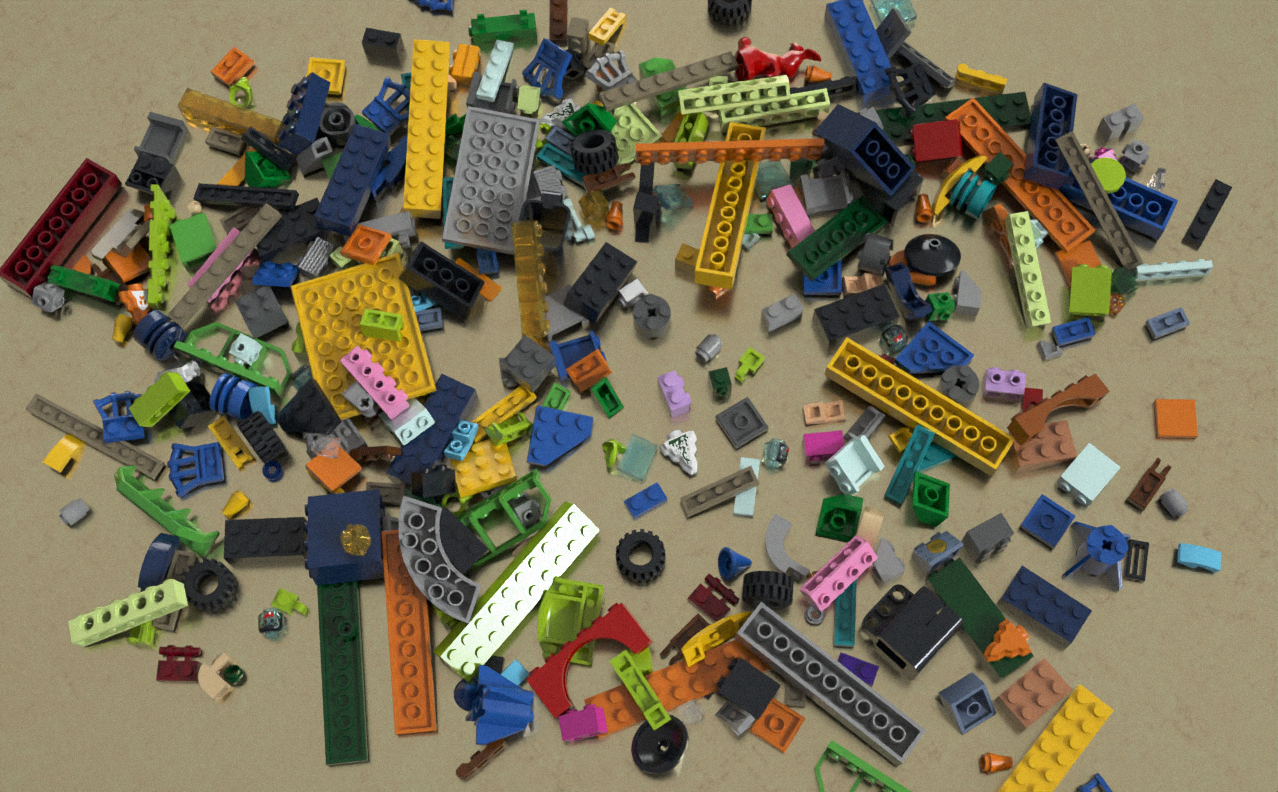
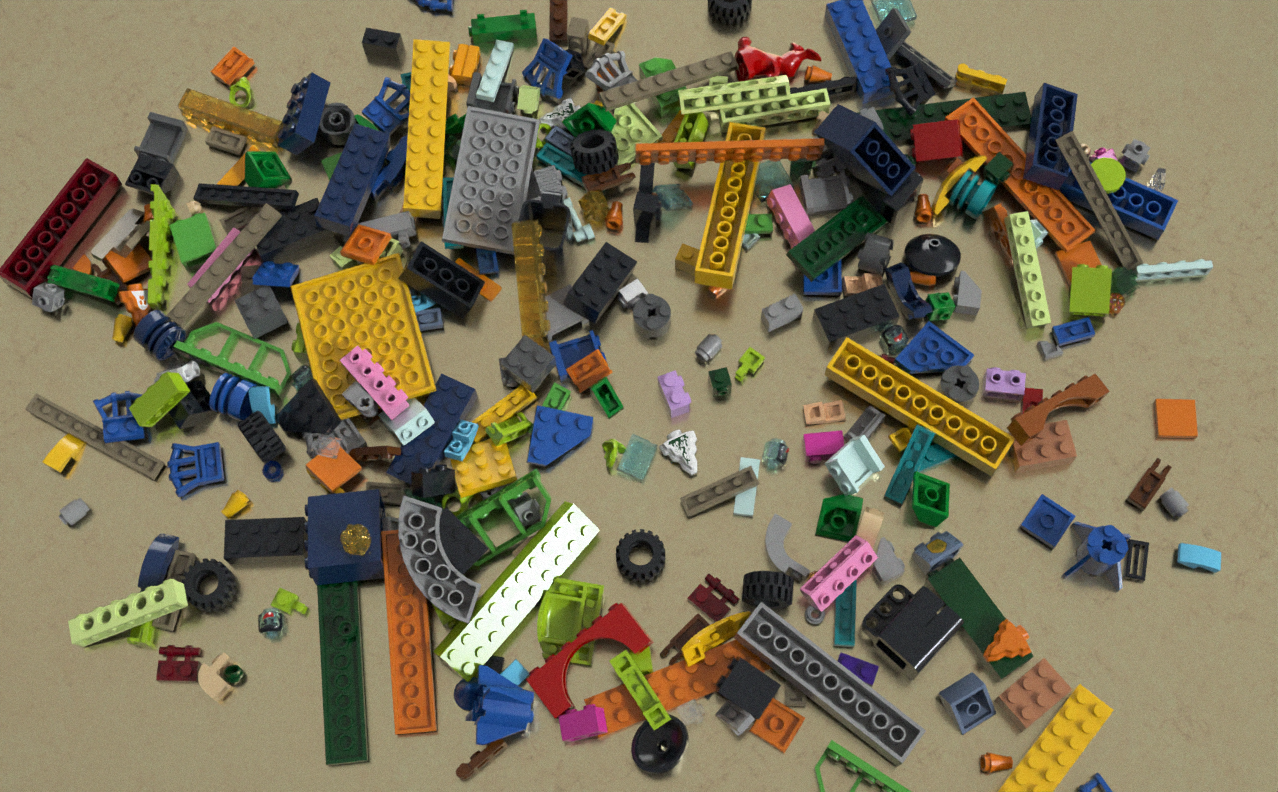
bright green plate [114,465,220,558] -> none
yellow plate [208,415,254,469] -> none
light aqua brick [229,333,262,366] -> none
black plate [241,126,296,172] -> none
light grey slope [296,137,334,175] -> none
light grey brick [297,237,337,279] -> none
yellow plate [306,57,346,95] -> none
lime hinge [360,309,404,342] -> none
blue plate [624,482,667,519] -> none
dark grey plate [715,397,769,449] -> none
blue hat [718,547,752,581] -> none
orange tile [888,250,908,267] -> none
dark grey brick [961,513,1014,562] -> none
dark blue brick [997,565,1092,648] -> none
light aqua panel [1057,443,1121,506] -> none
light grey brick [1098,103,1144,142] -> none
sand blue plate [1145,307,1190,339] -> none
black plate [1182,179,1232,248] -> none

